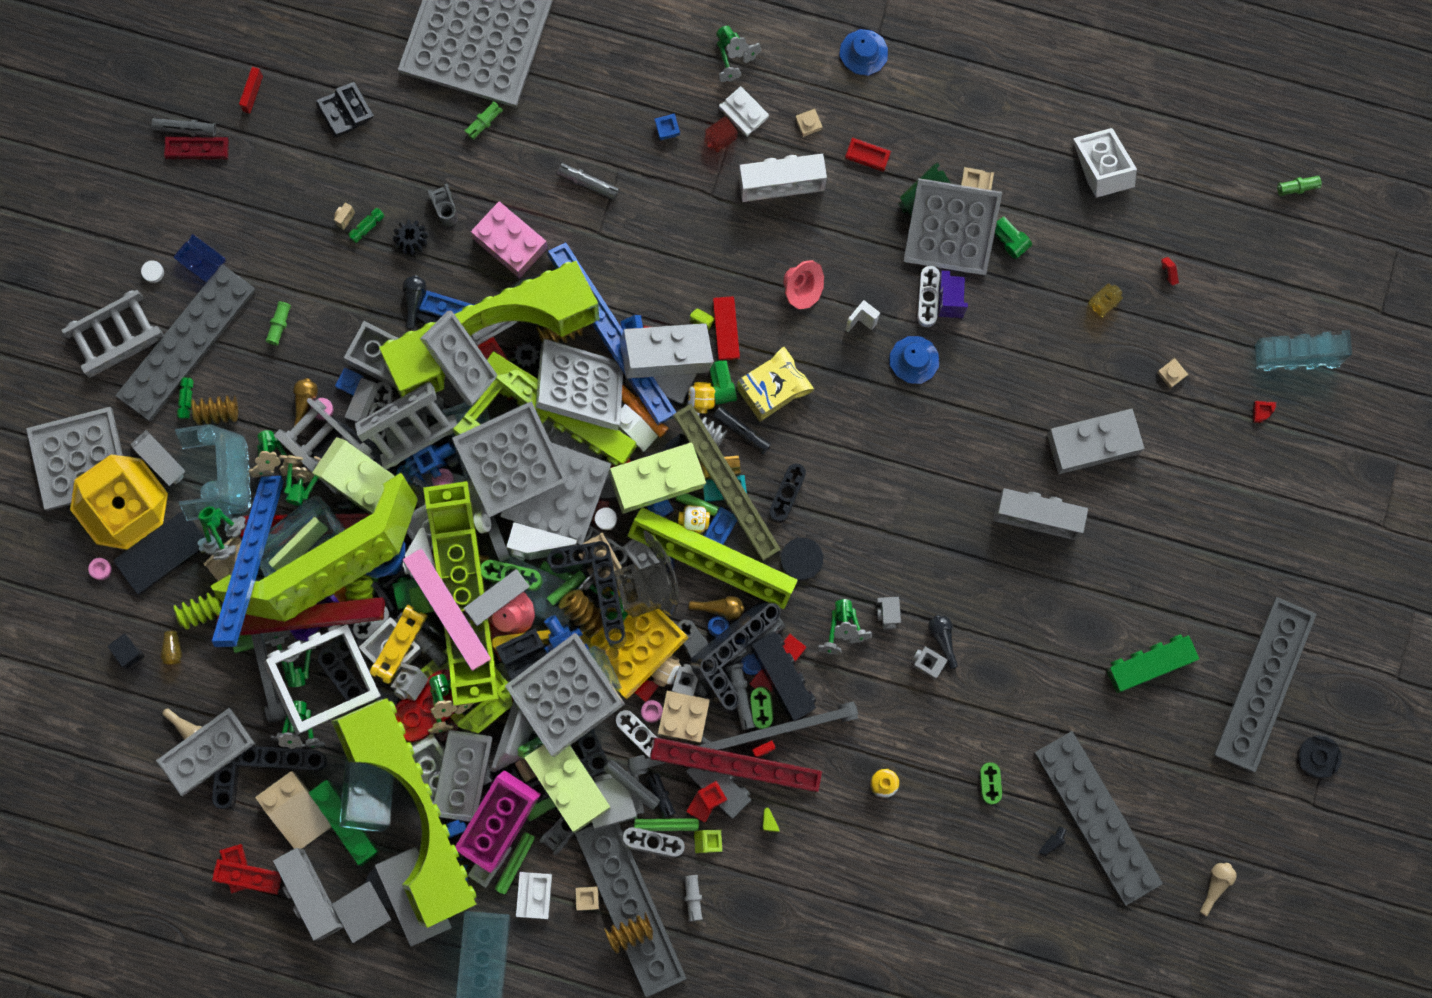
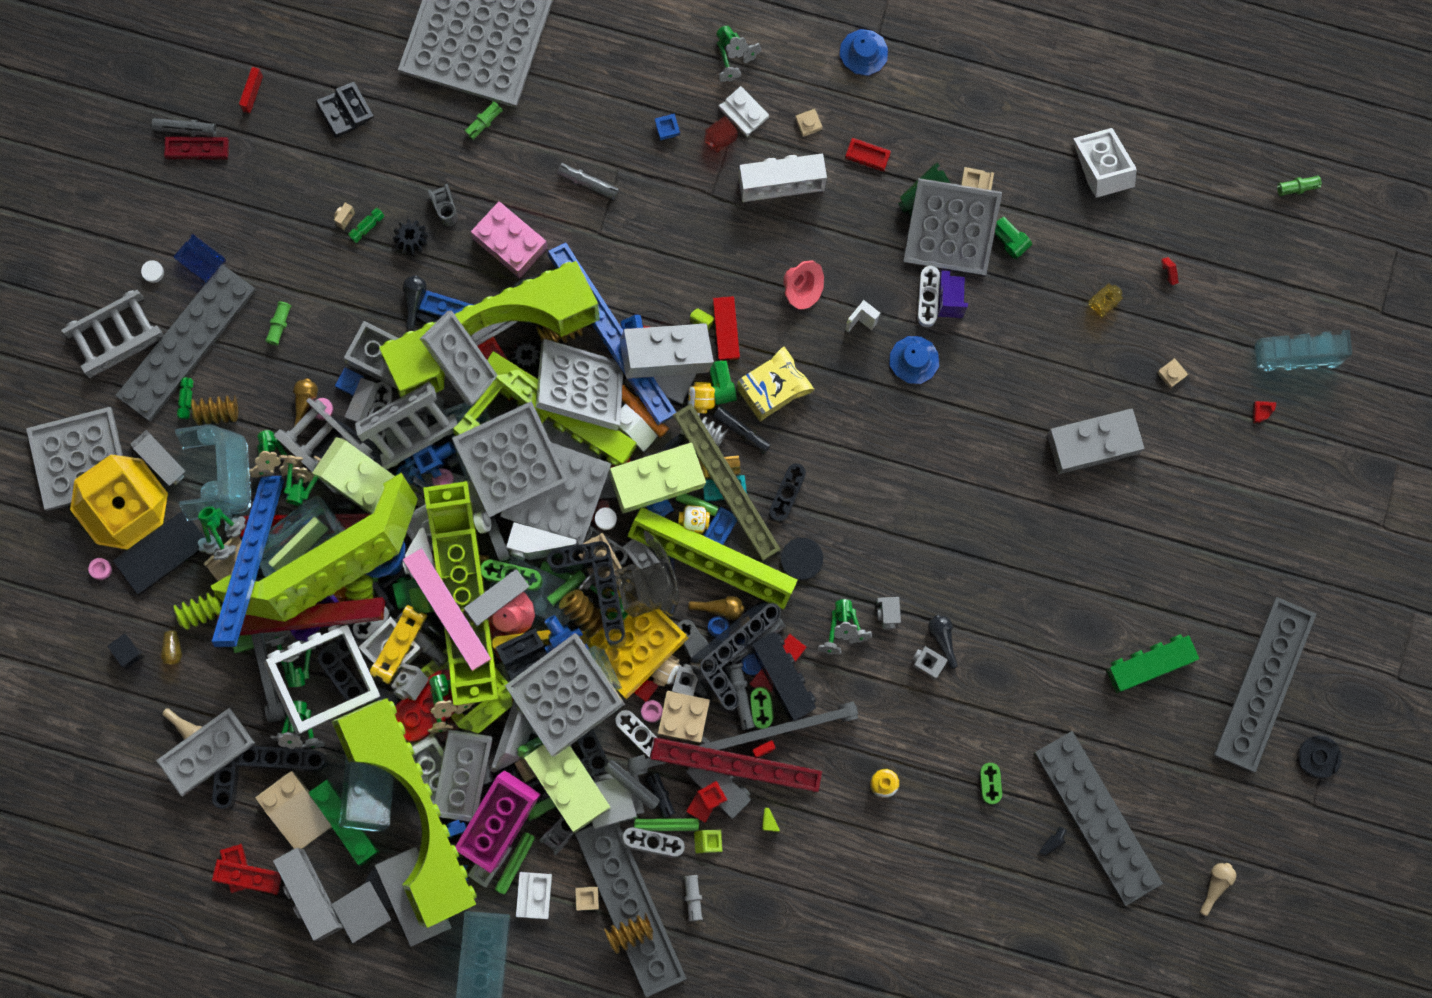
light grey brick [993,488,1088,540] -> none

